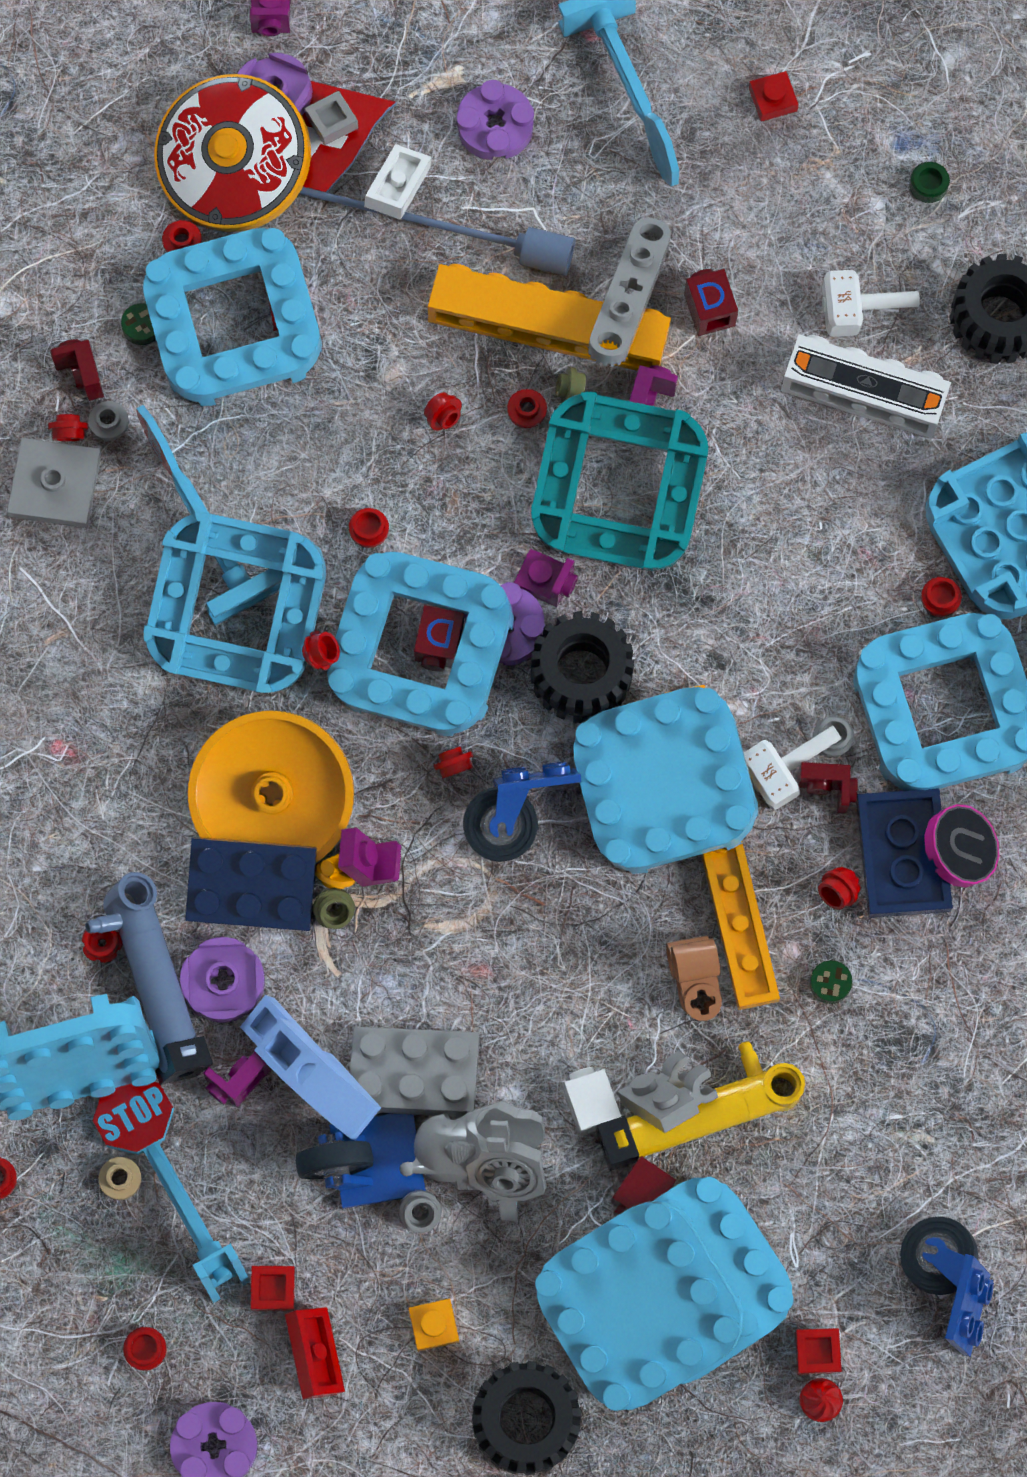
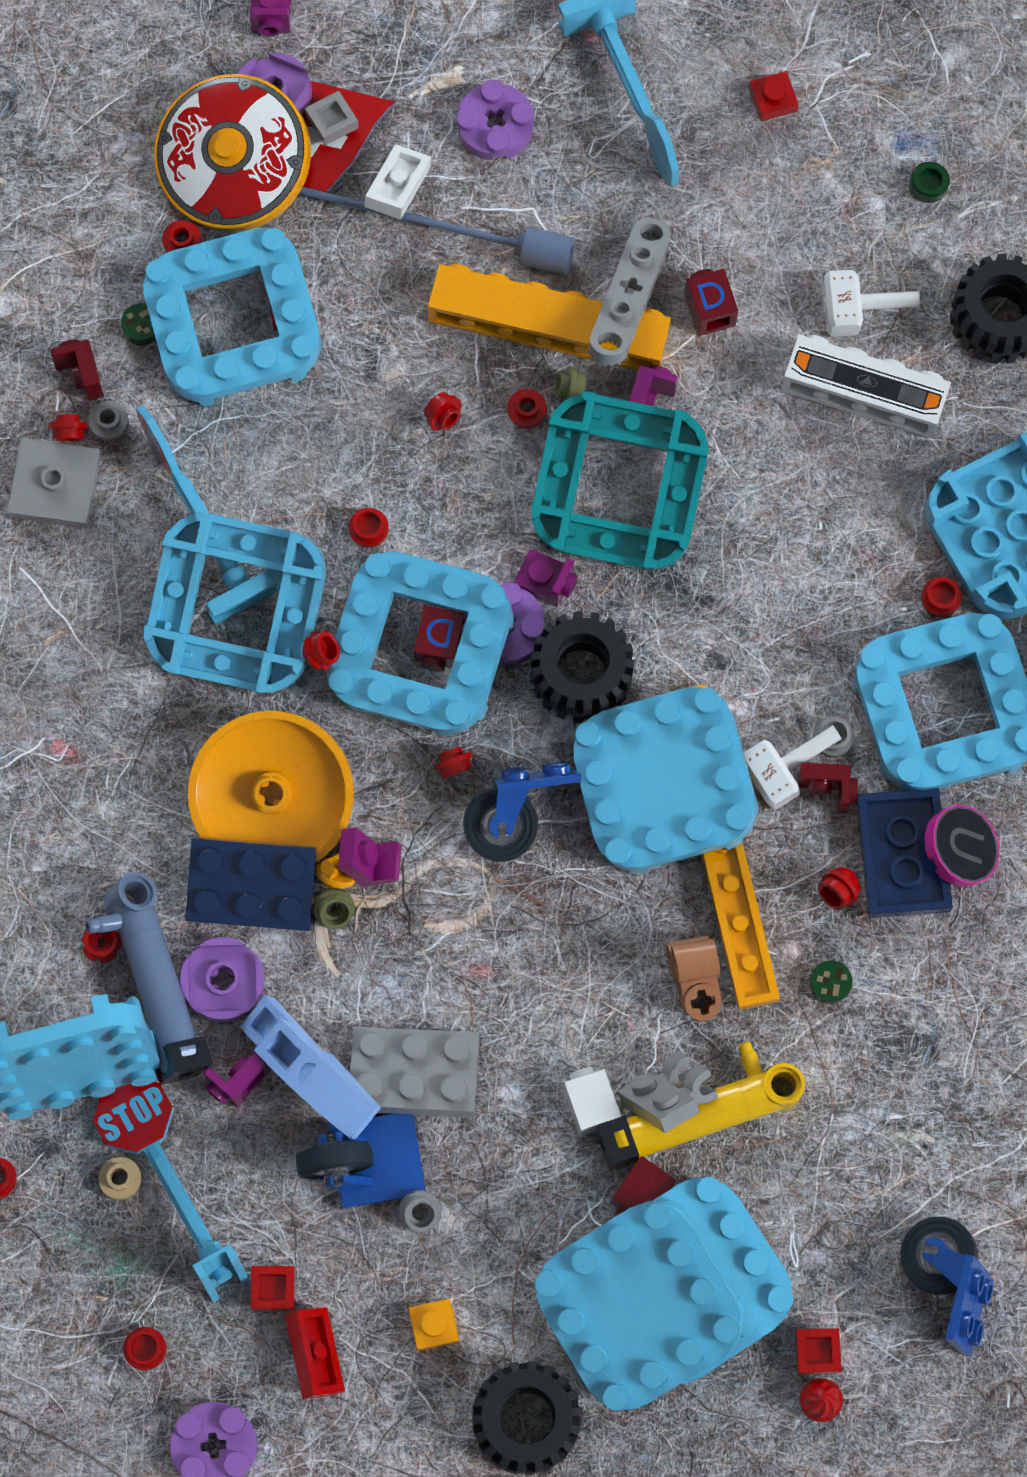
light grey helmet [399,1100,546,1221] -> none

